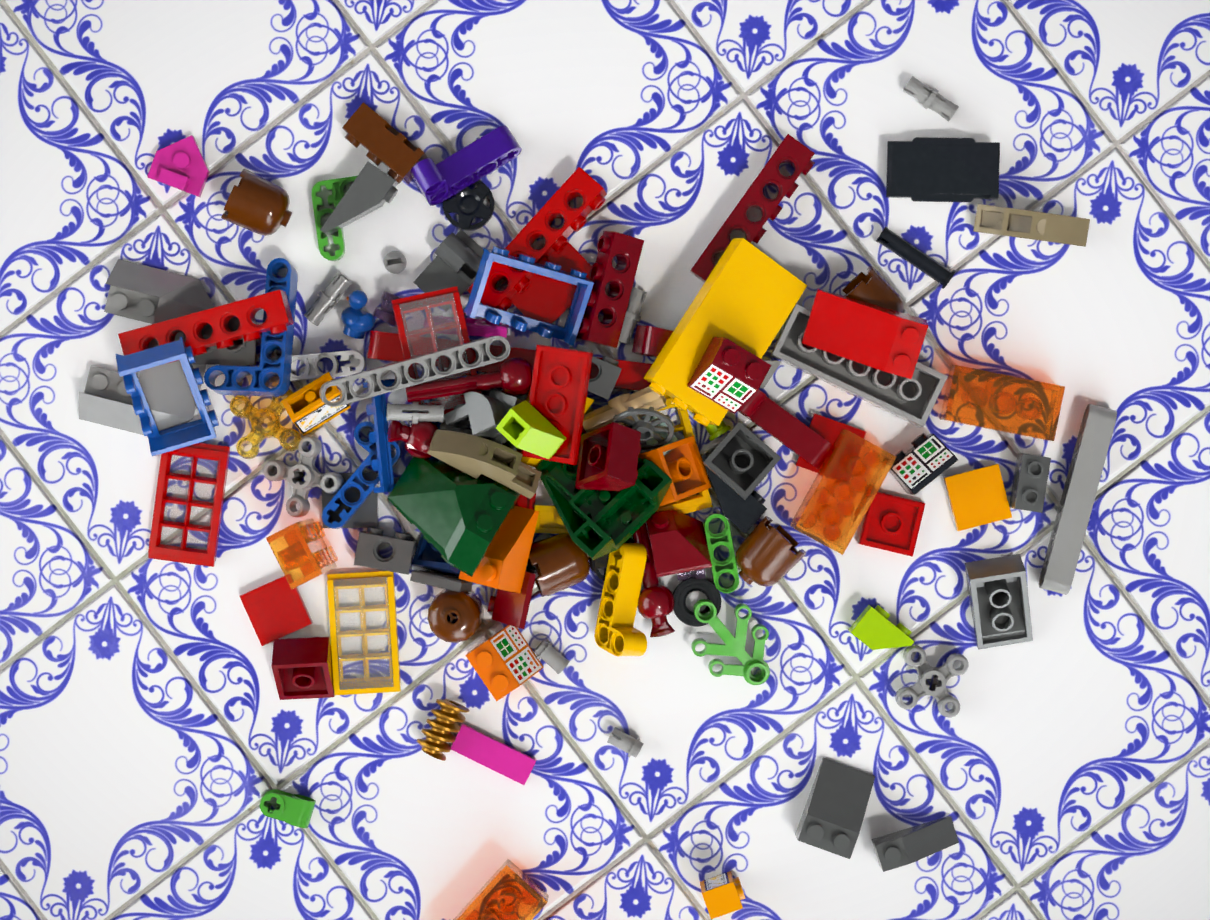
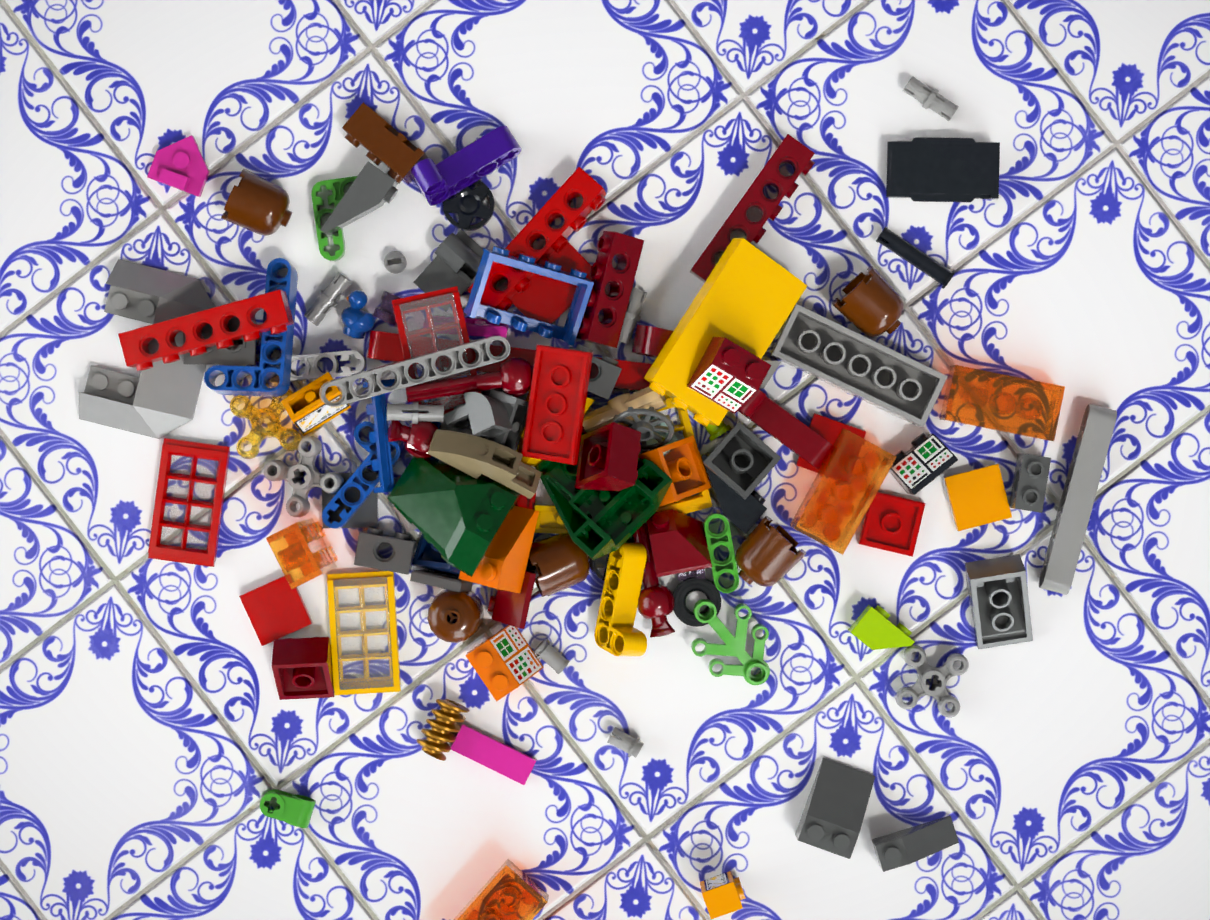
blue window [116,337,219,457] -> none
lime slope [496,400,567,459] -> none
red slope [802,289,929,379] -> none
dark tan slope [973,204,1090,247] -> none

